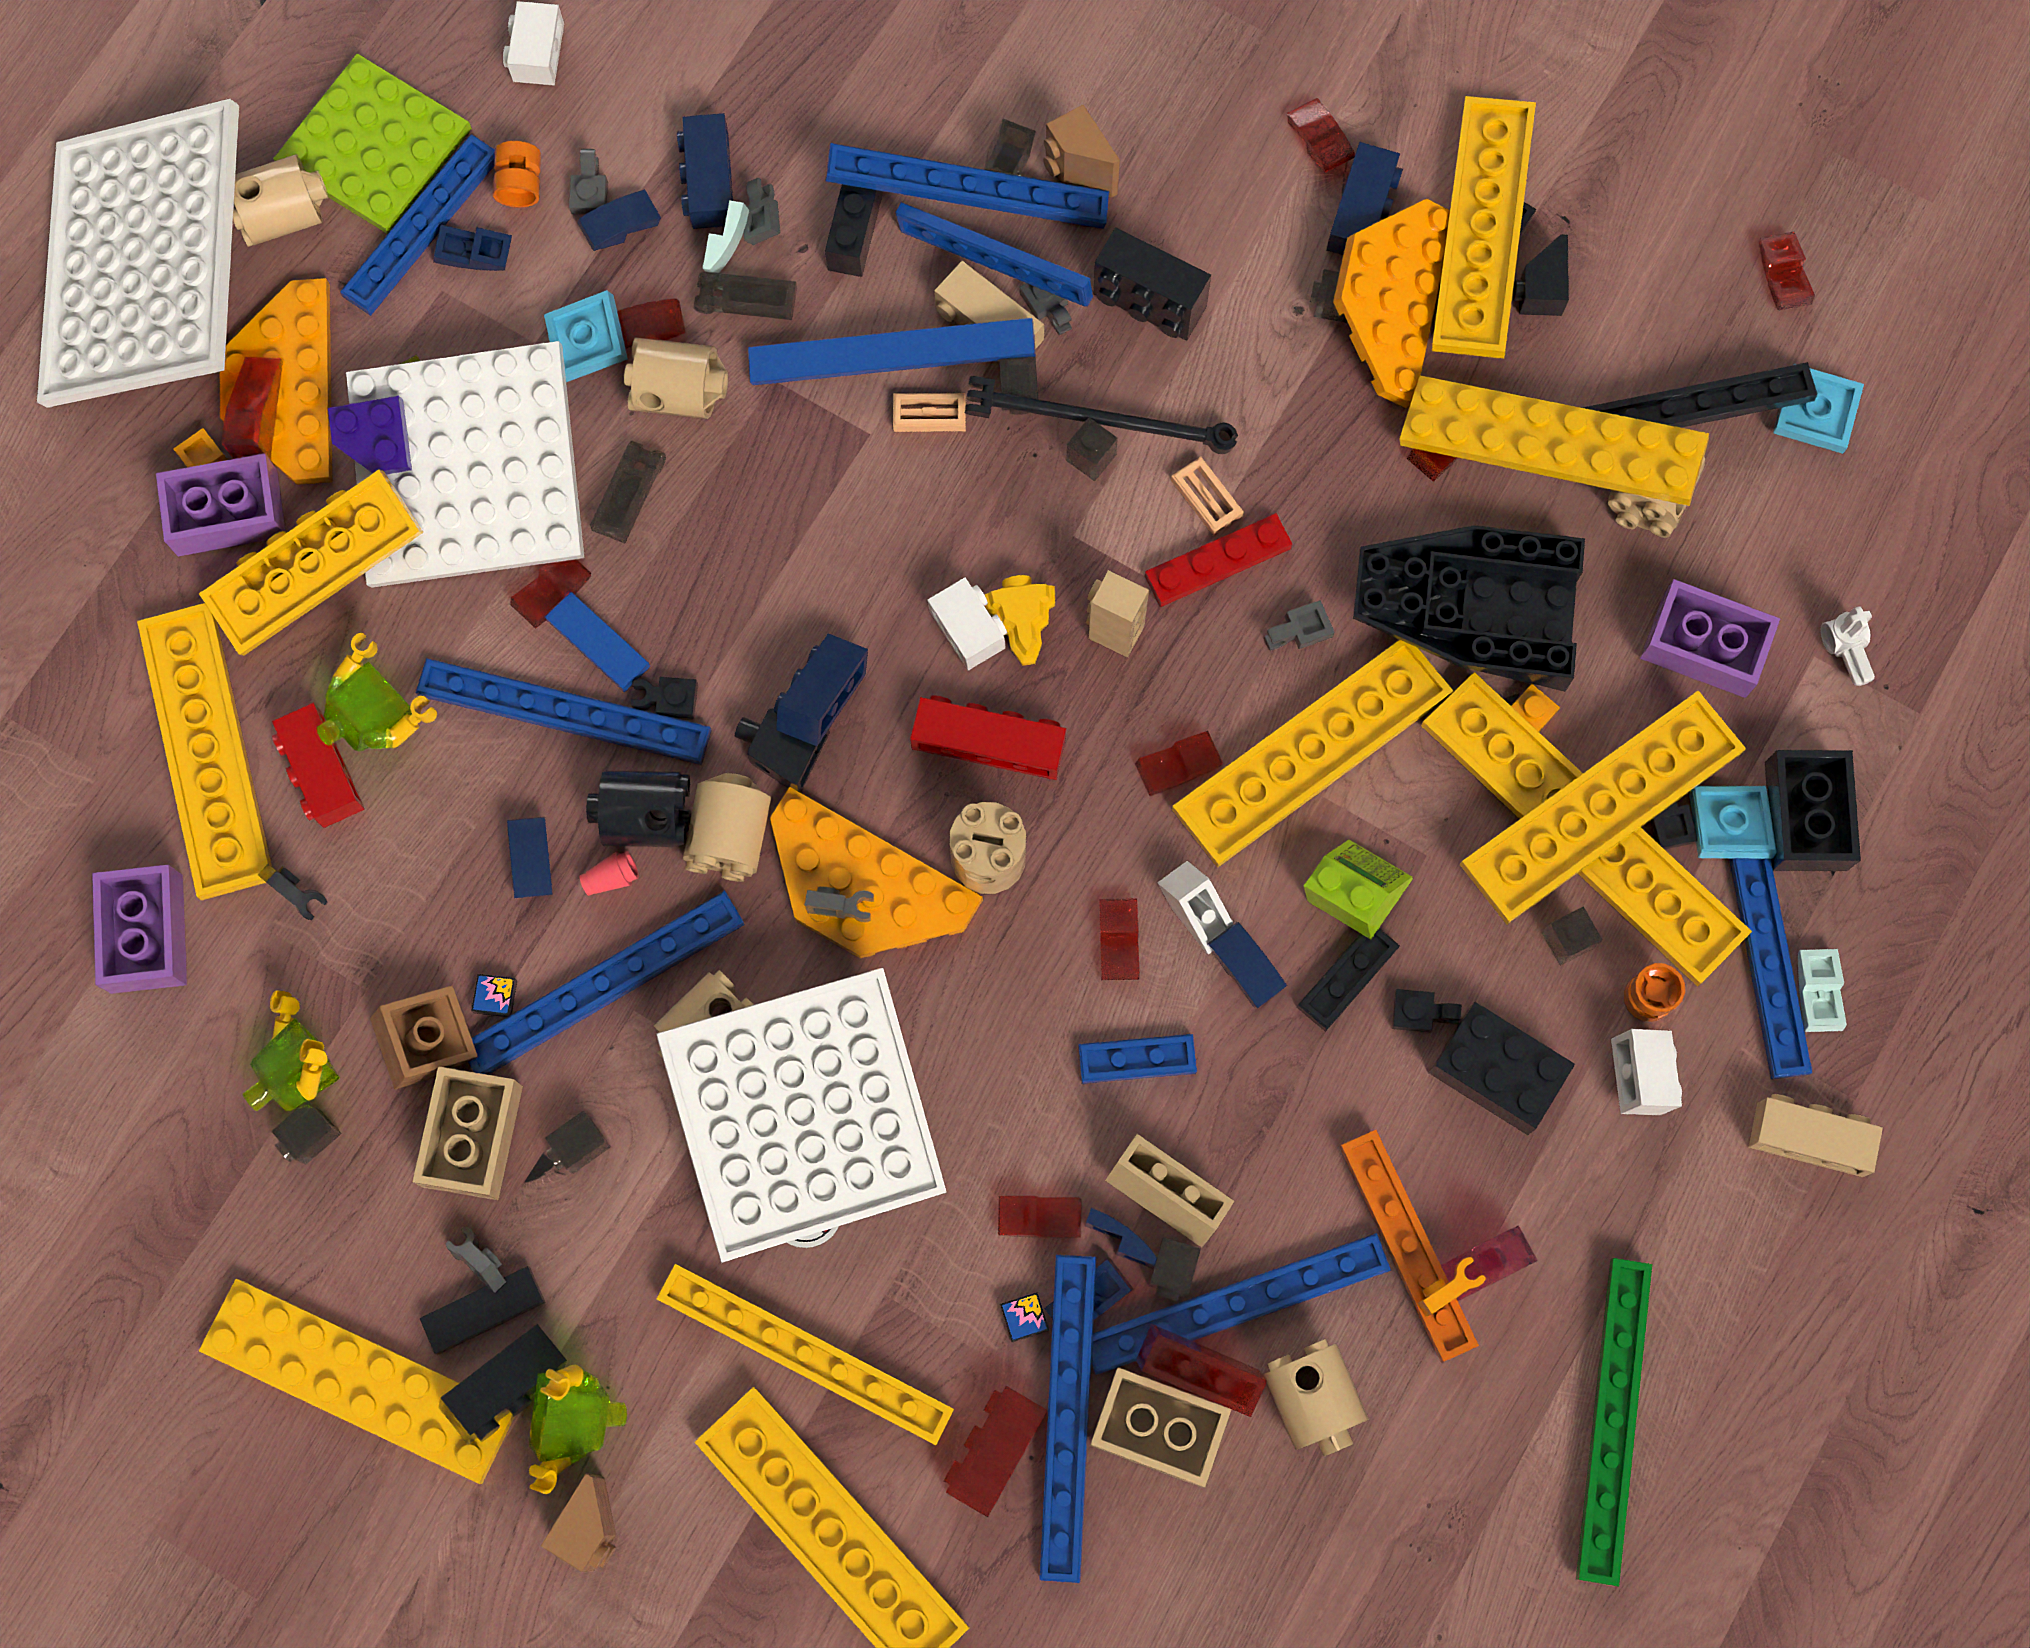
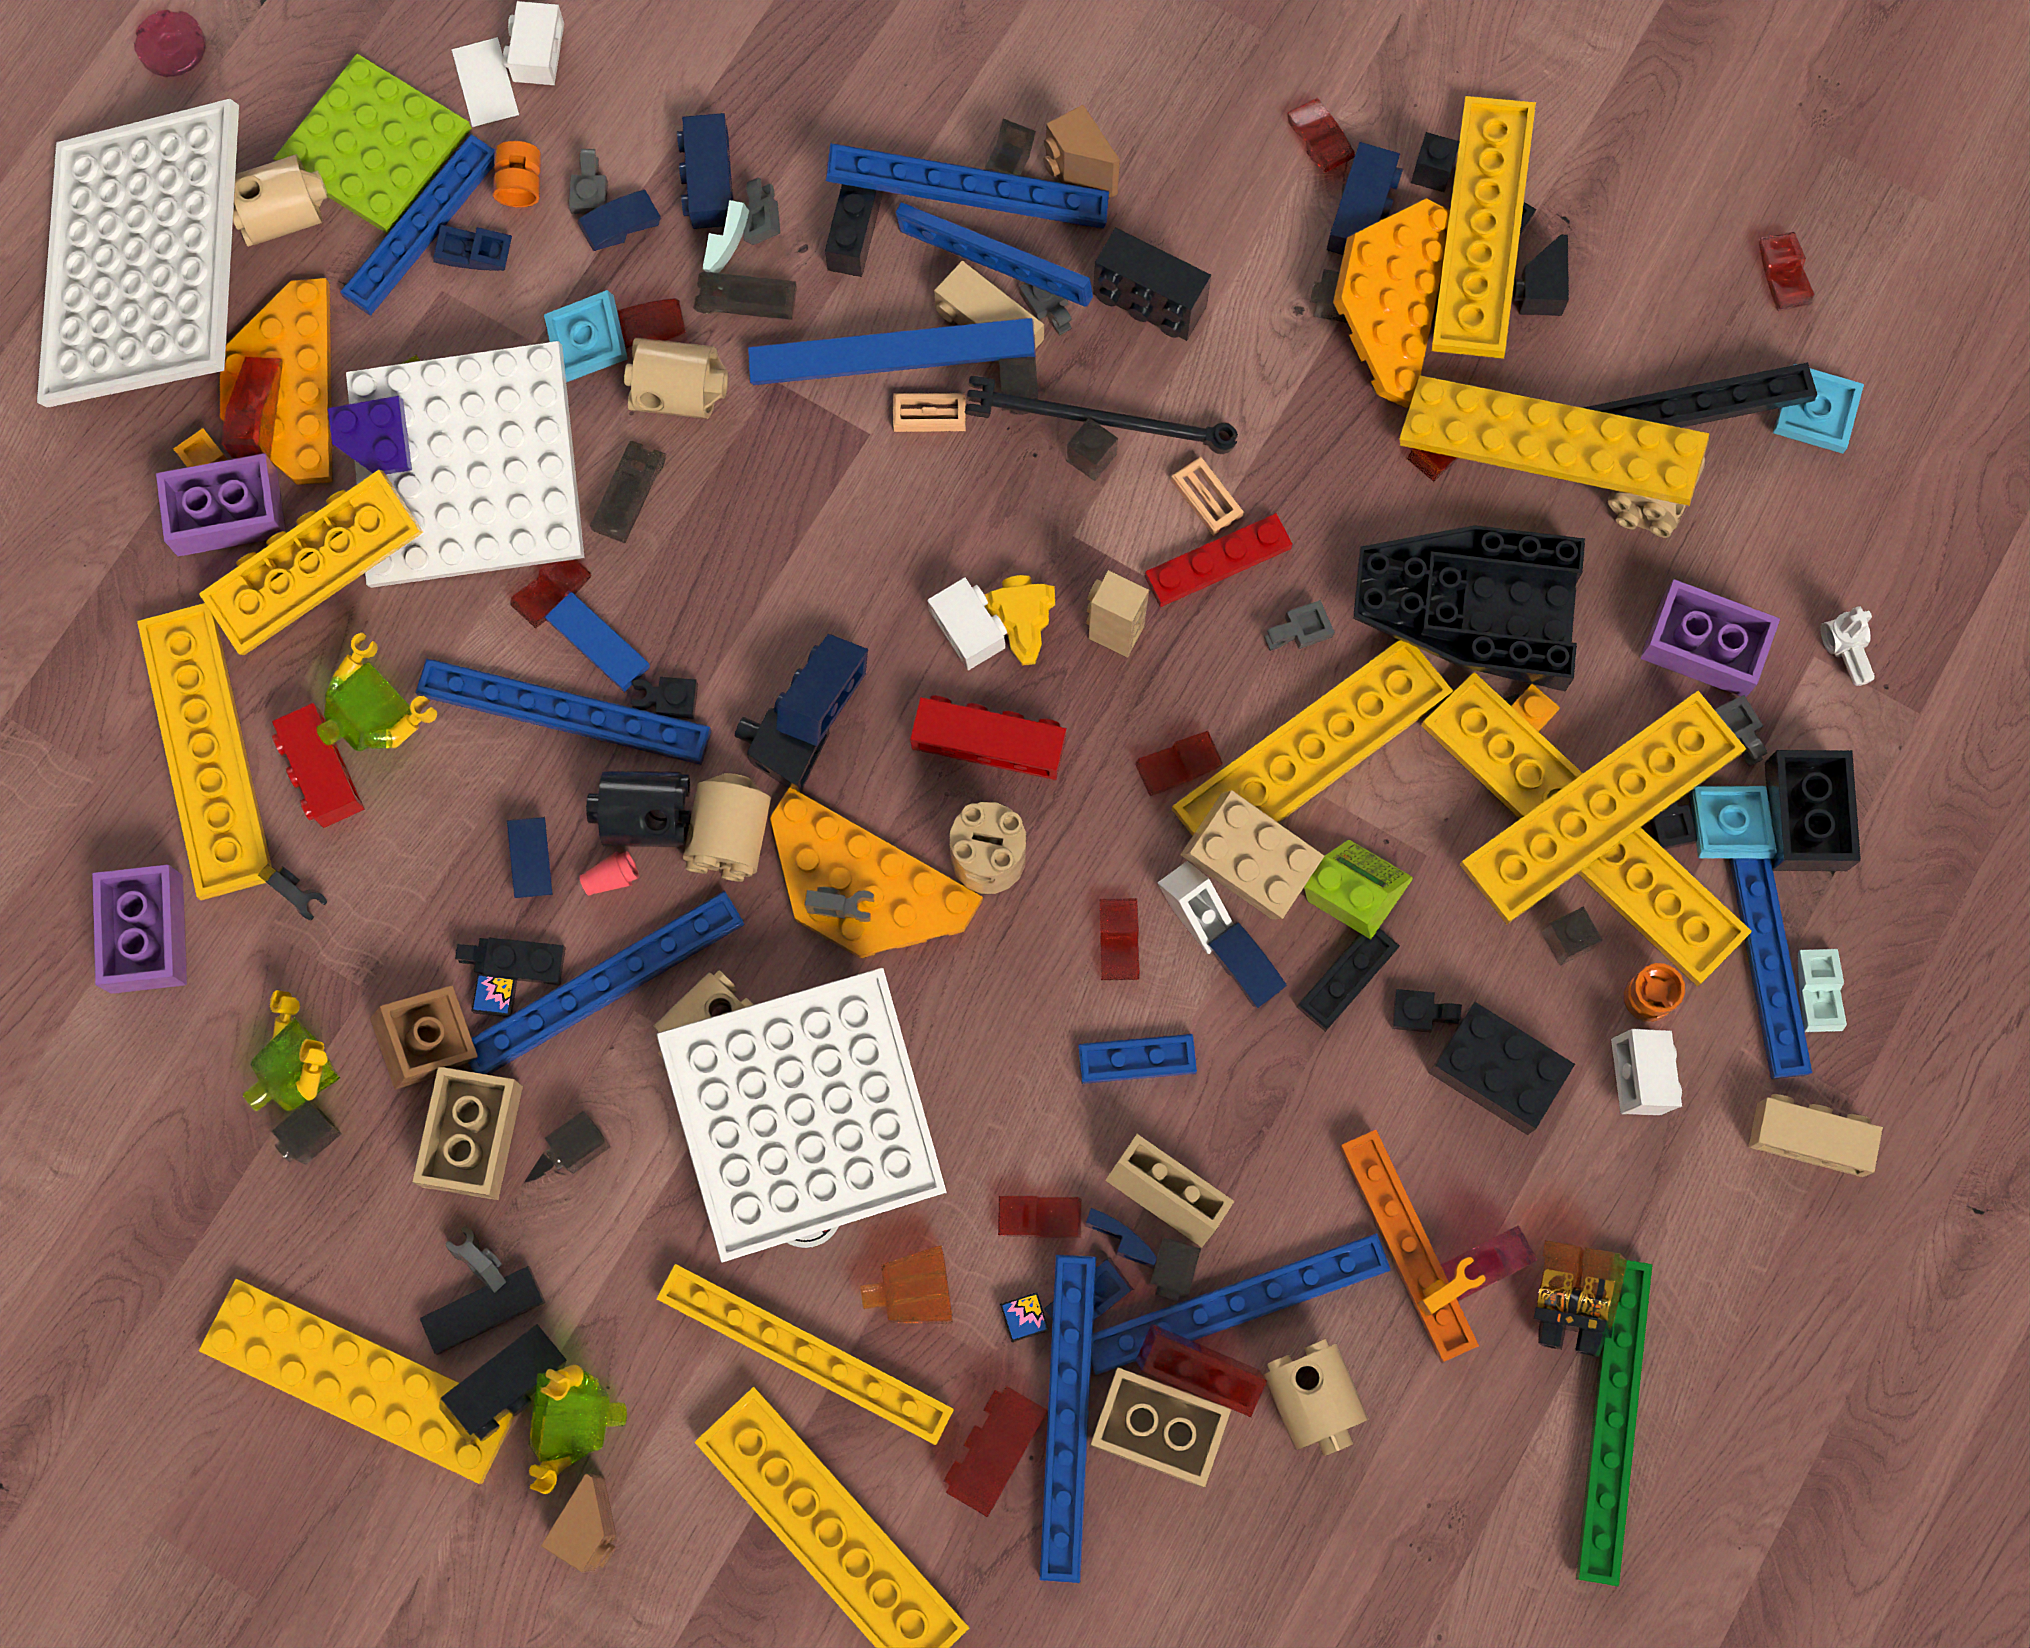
none -> clear pink tile [134,10,206,77]
none -> white sticker [452,37,519,127]
none -> black hinge [455,937,566,985]
none -> clear orange torso [860,1245,953,1324]
none -> tan brick [1180,790,1324,920]
none -> black brick [1411,132,1460,192]
none -> hips [1533,1240,1627,1357]
none -> dark grey plate [1714,695,1767,767]

